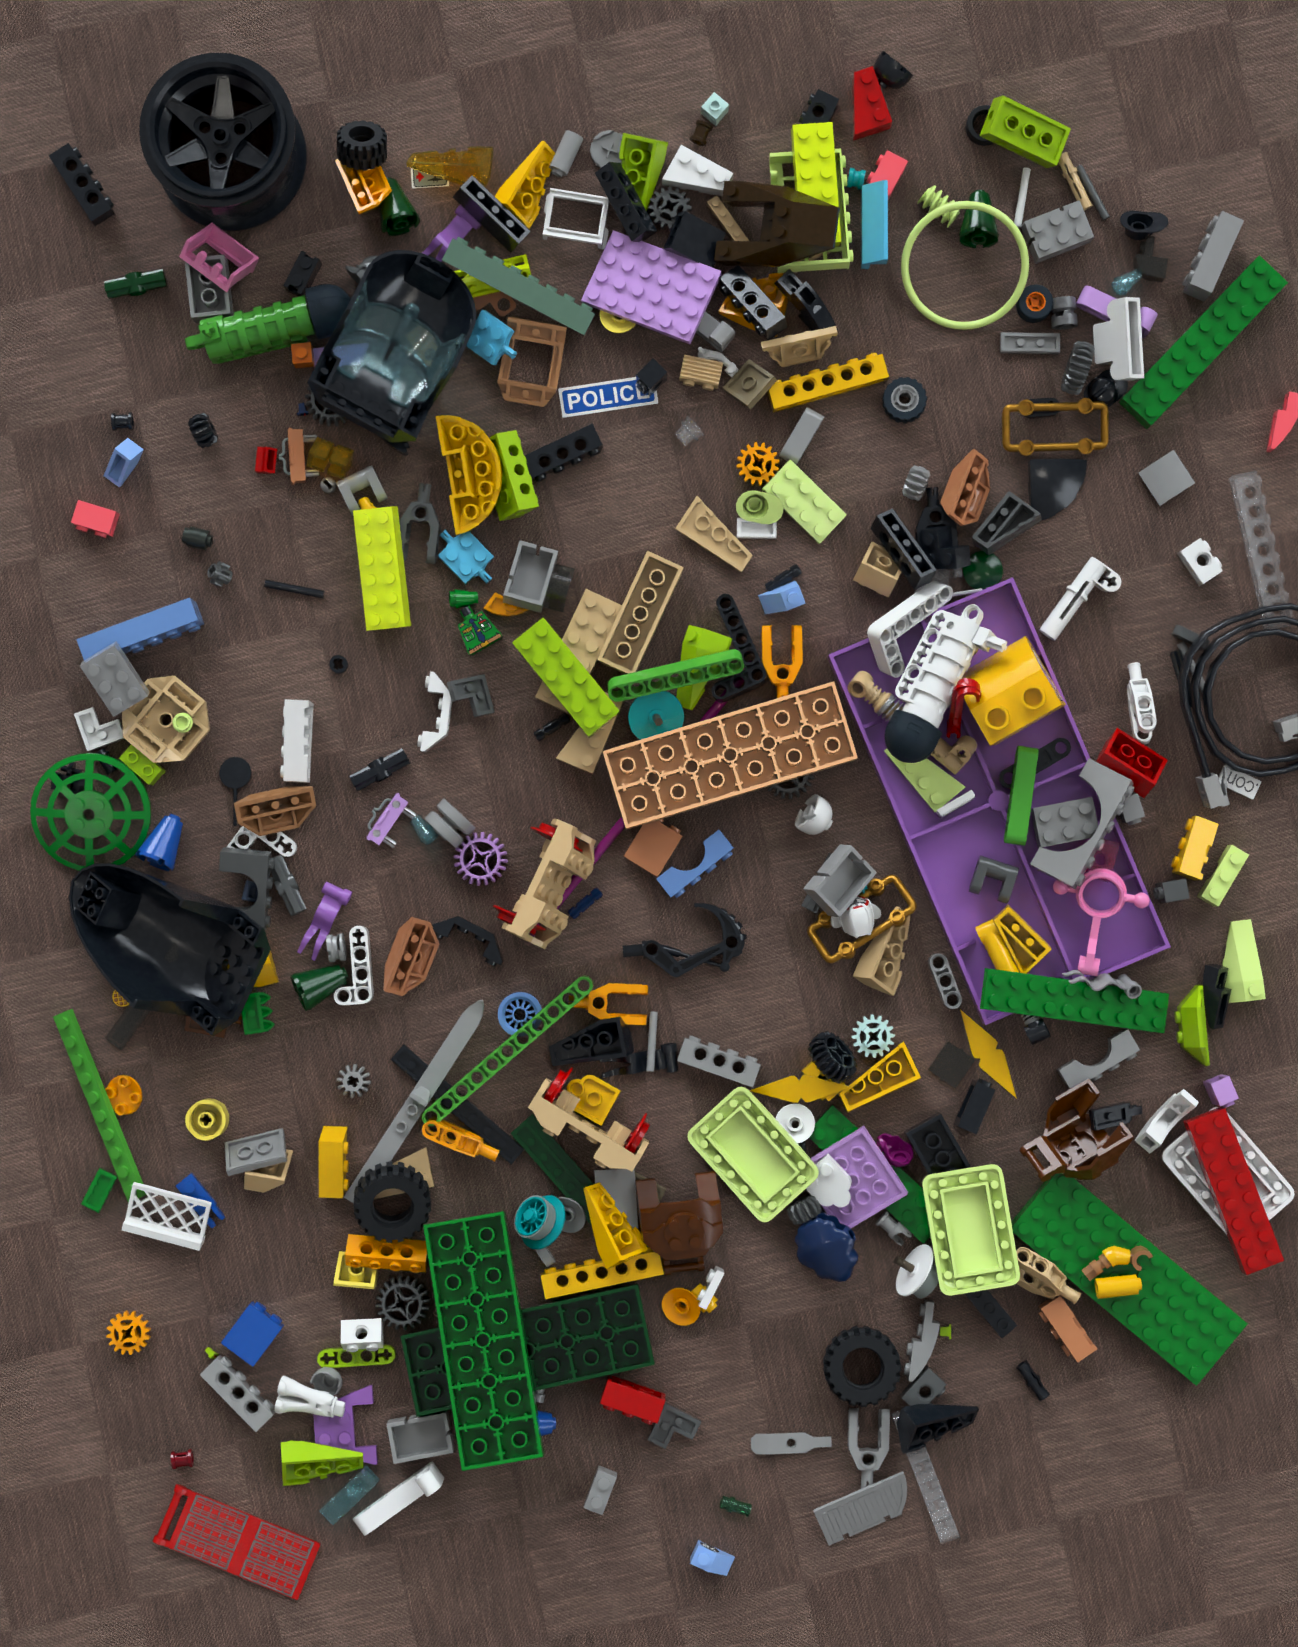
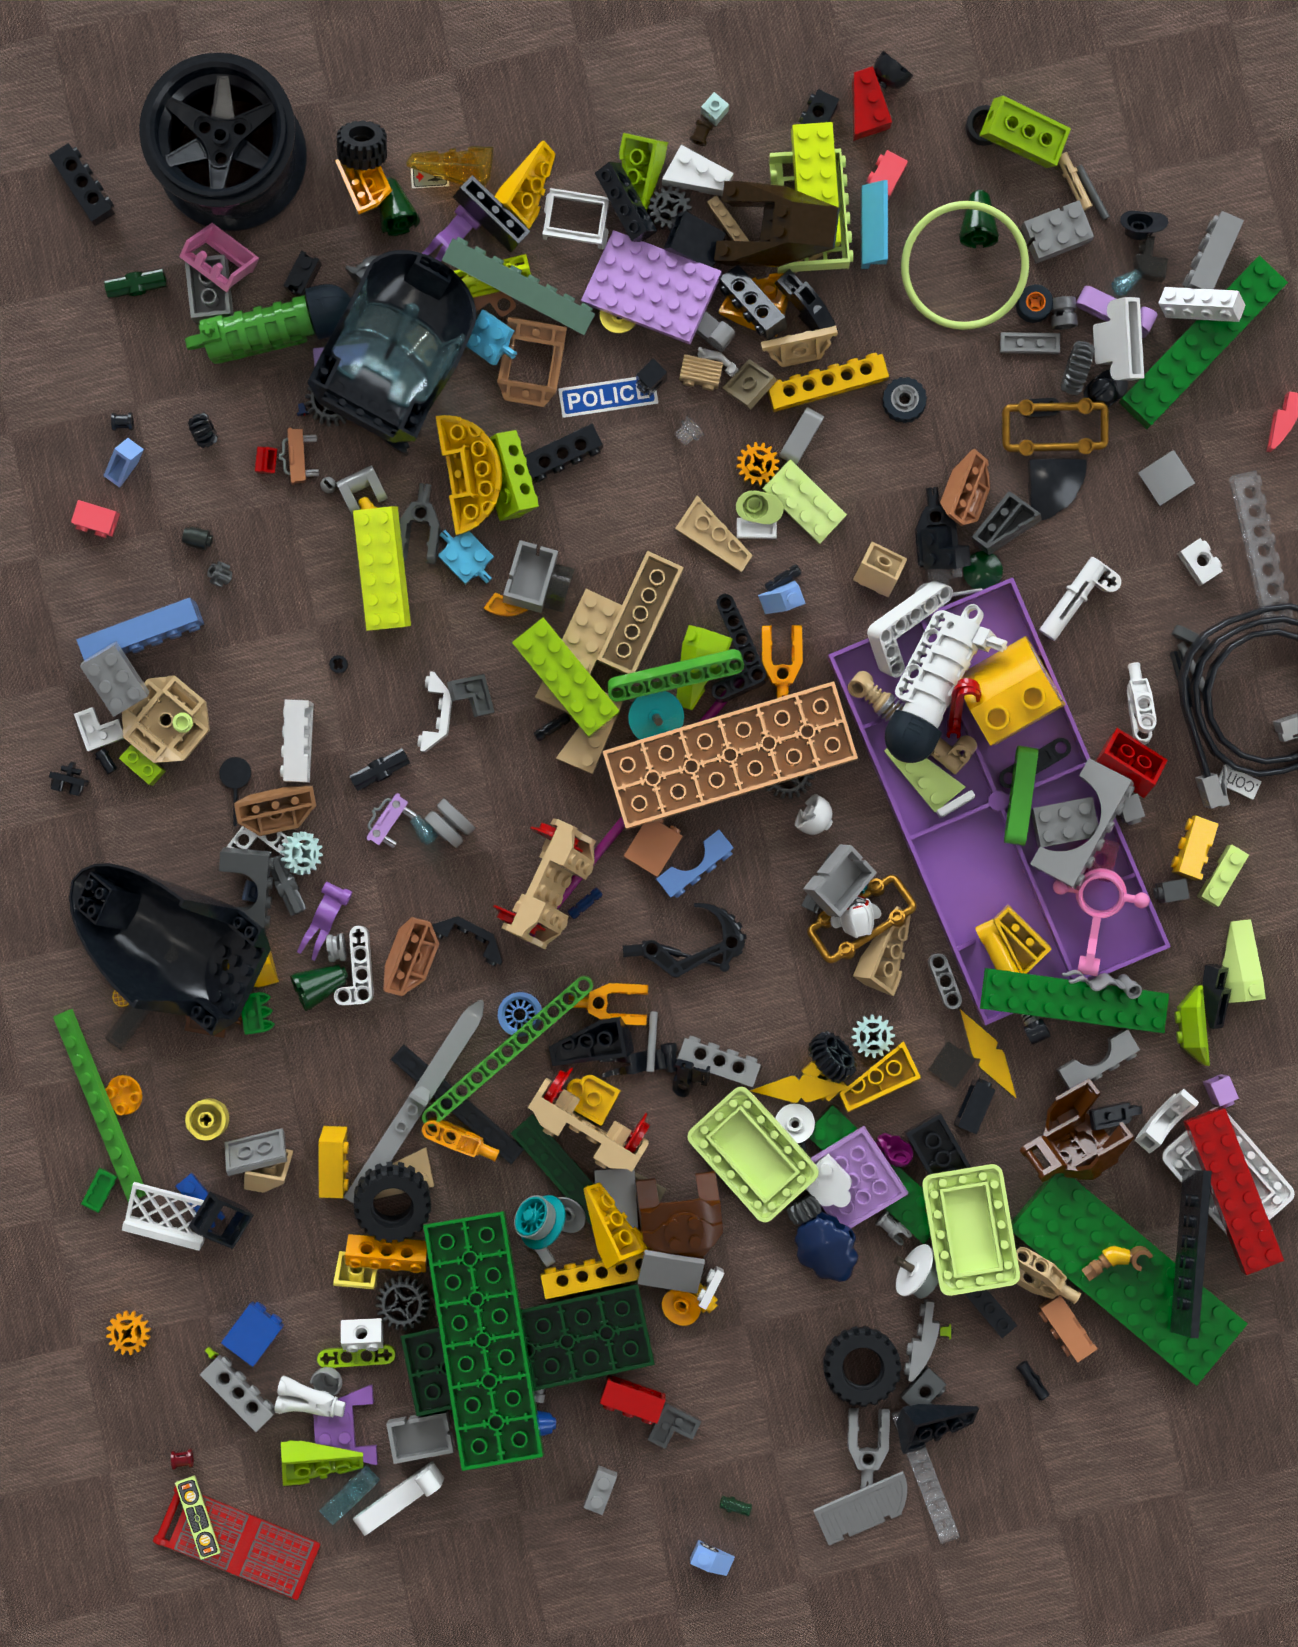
green dish [30,753,152,871] -> none
blue cone [135,814,183,872] -> none
black bar [264,580,325,598] -> none
orange brick [291,342,315,368] -> none
clear yellow piece [306,437,354,480] -> none
light grey gear [336,1064,371,1098] -> none
green cone [449,589,478,609] -> none
lavender gear [454,832,508,886] -> none
torso [458,606,503,657] -> none
light grey brick [549,130,583,177] -> none
light grey tile [590,130,623,168] -> none
light grey piece [751,1432,832,1454] -> none
teal wheel [846,168,866,190] -> none
black brick [871,508,937,590] -> none
light grey gear [902,465,930,501] -> none
yellowish green piece [917,185,960,228] -> none
dark grey connector [969,855,1019,904] -> none
white bar [1014,168,1031,228] -> none
yellow brick [1095,1274,1142,1299] -> none
none -> tile [175,1475,221,1559]
none -> black window [189,1191,254,1249]
none -> light aqua gear [280,831,323,875]
none -> light grey tile [638,1250,705,1294]
none -> black piece [672,1059,711,1097]
none -> white brick [1158,287,1246,322]
none -> black plate [1170,1169,1212,1339]

